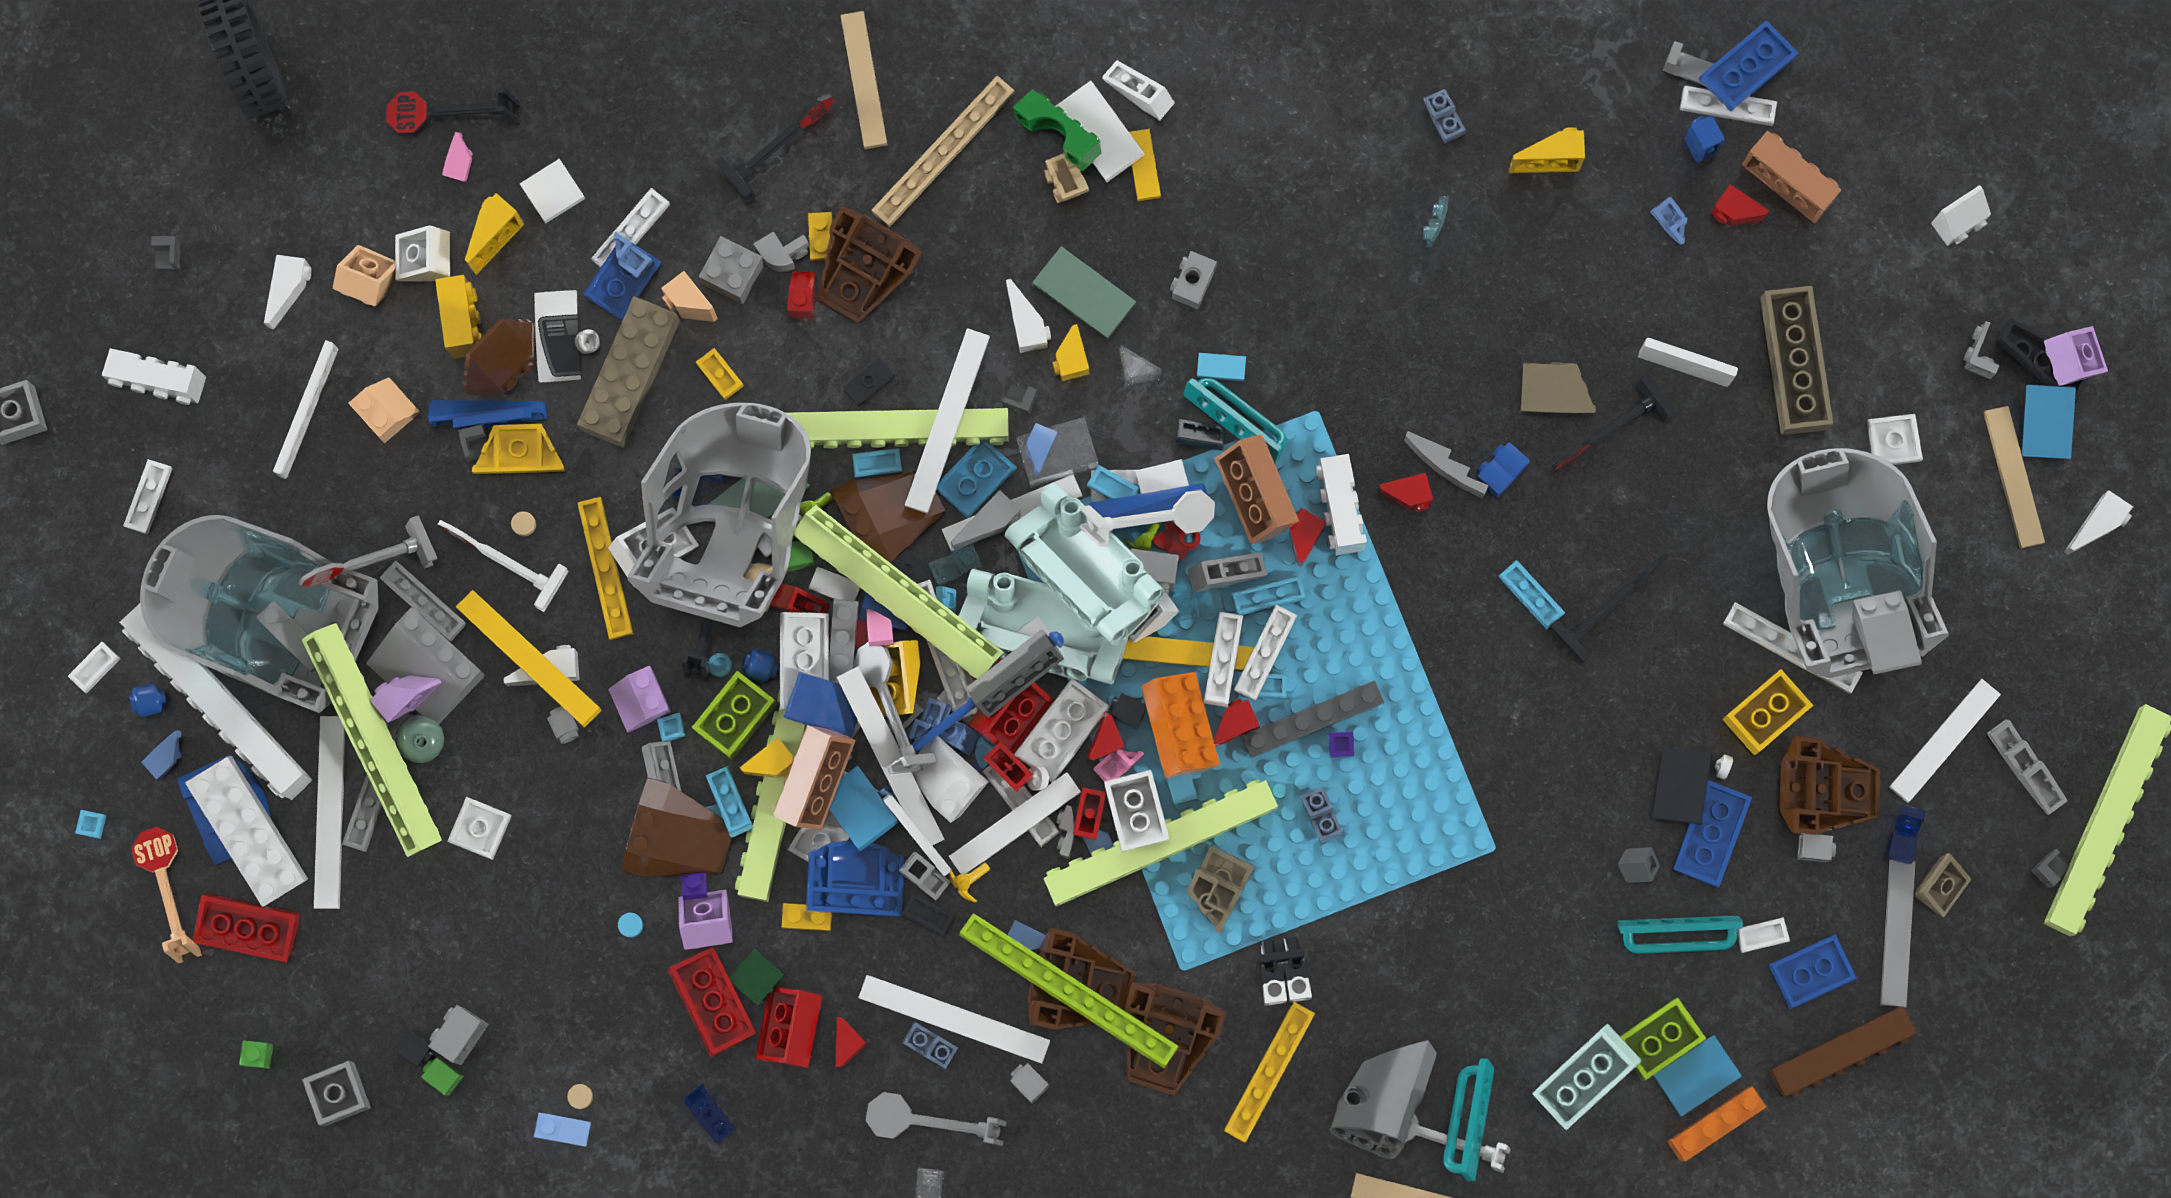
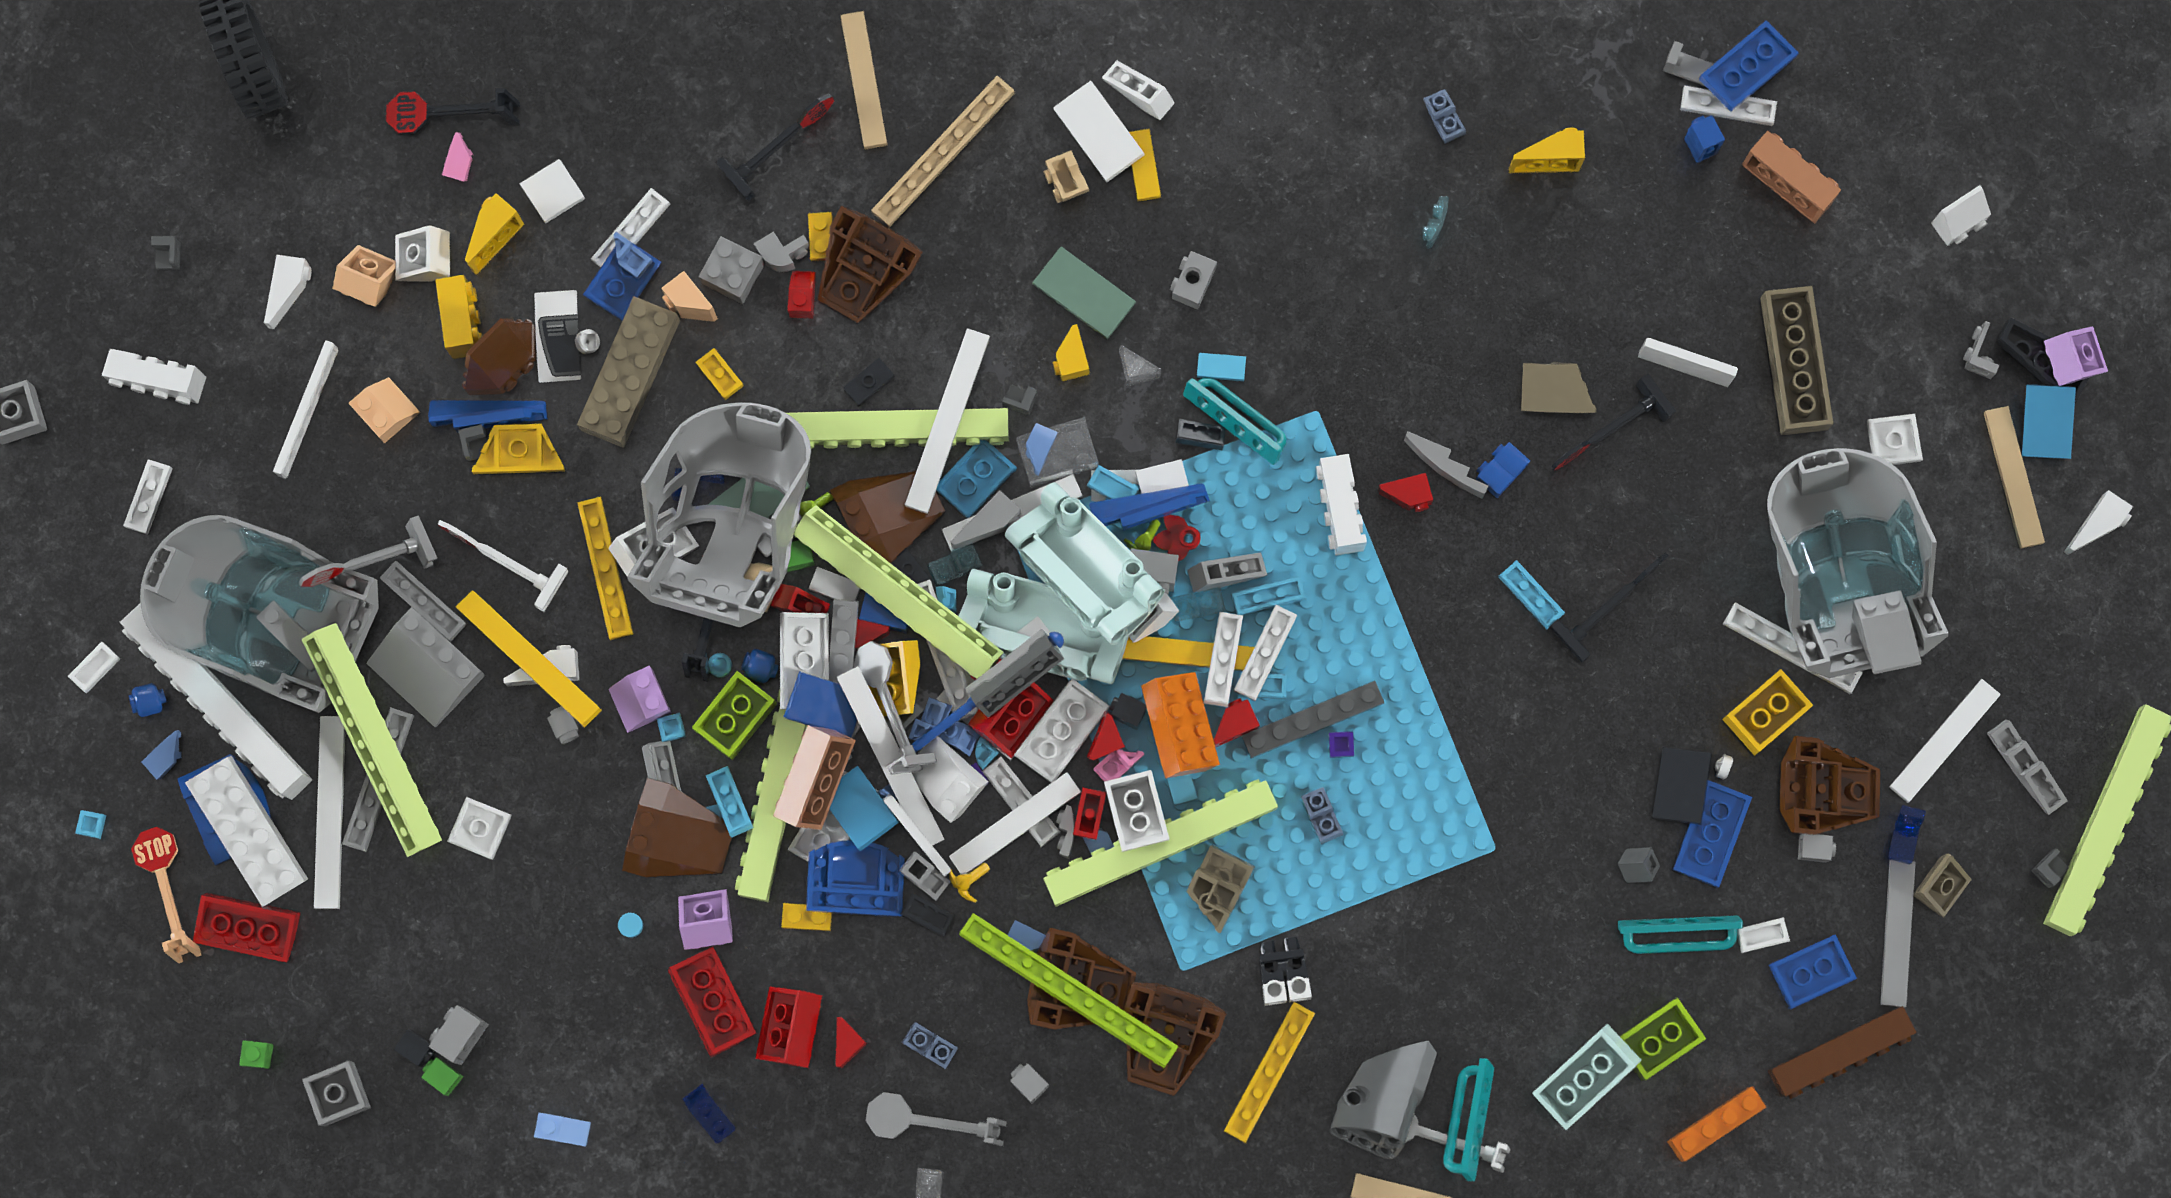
lavender slope [370,675,442,722] -> none
sand green cylinder [395,715,444,763] -> none
tan tile [511,512,536,536] -> none
tan tile [567,1084,593,1109] -> none
dark purple plate [681,872,708,900] -> none
dark green piece [729,949,785,1006] -> none
yellow slope [740,738,794,778] -> none
medium azure tile [852,448,902,479] -> none
white tile [859,975,1050,1064] -> none
bright pink slope [866,609,893,647] -> none
red slope [984,741,1034,792] -> none
white slope [1006,279,1051,353] -> none
green arch [1013,89,1102,172] -> none
white tile [1027,766,1049,791] -> none
white piece [1080,490,1215,547] -> none
nougat brick [1214,434,1299,545] -> none
red slope [1289,508,1327,567] -> none
medium blue slope [1650,197,1687,245] -> none
dark azure tile [1653,1035,1742,1117] -> none
red slope [1711,184,1769,226] -> none

